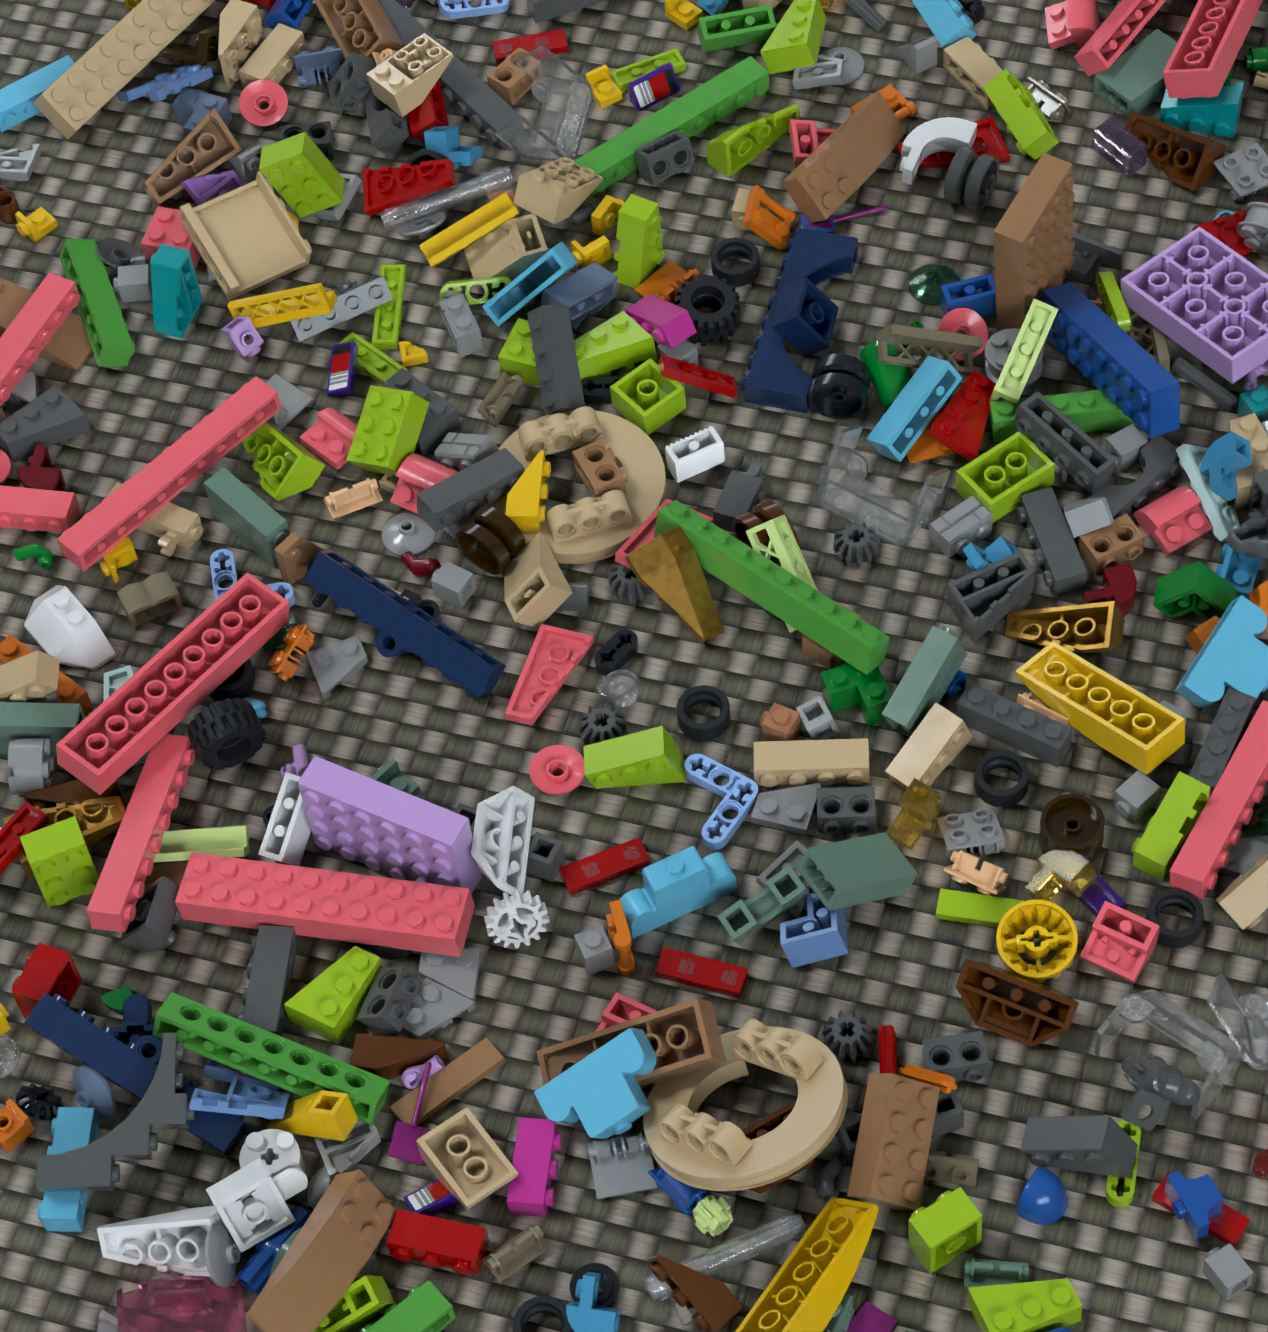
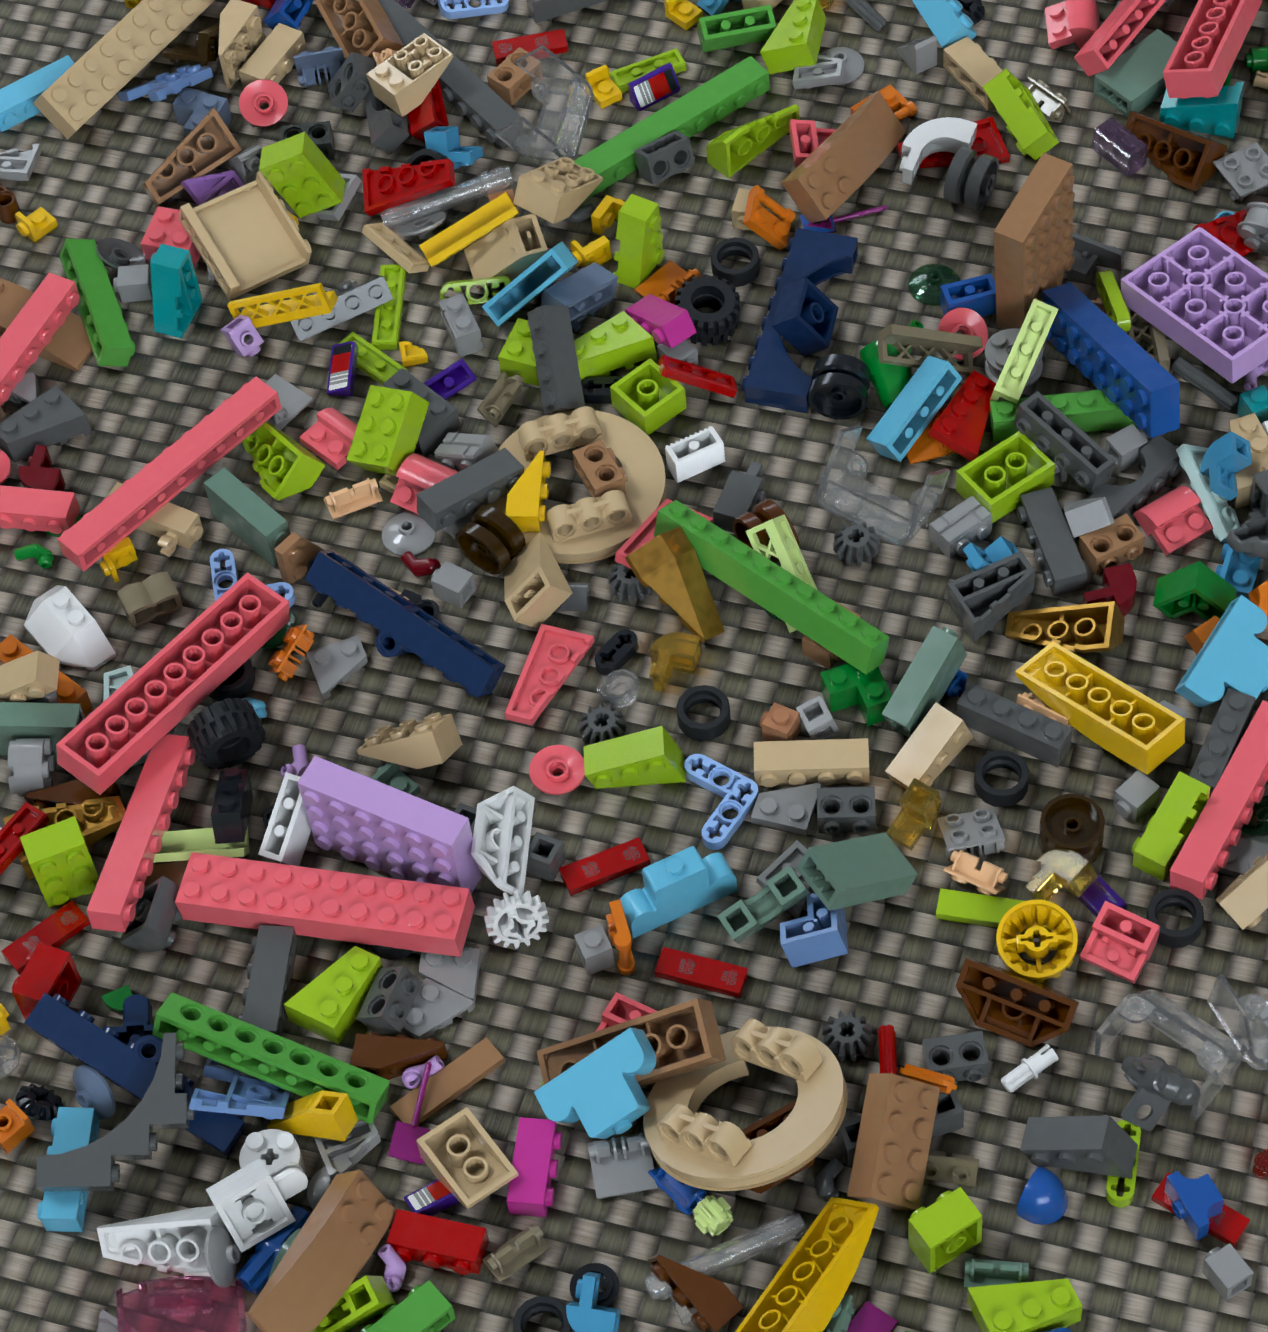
none -> red tile [1,900,90,975]
none -> black brick [211,767,253,844]
none -> tan slope [357,712,463,769]
none -> tan tile [361,222,430,274]
none -> lavender arm [378,1244,406,1292]
none -> dark purple slope [424,358,477,400]
none -> clear yellow brick [649,632,702,692]
none -> white axle [1001,1044,1059,1092]

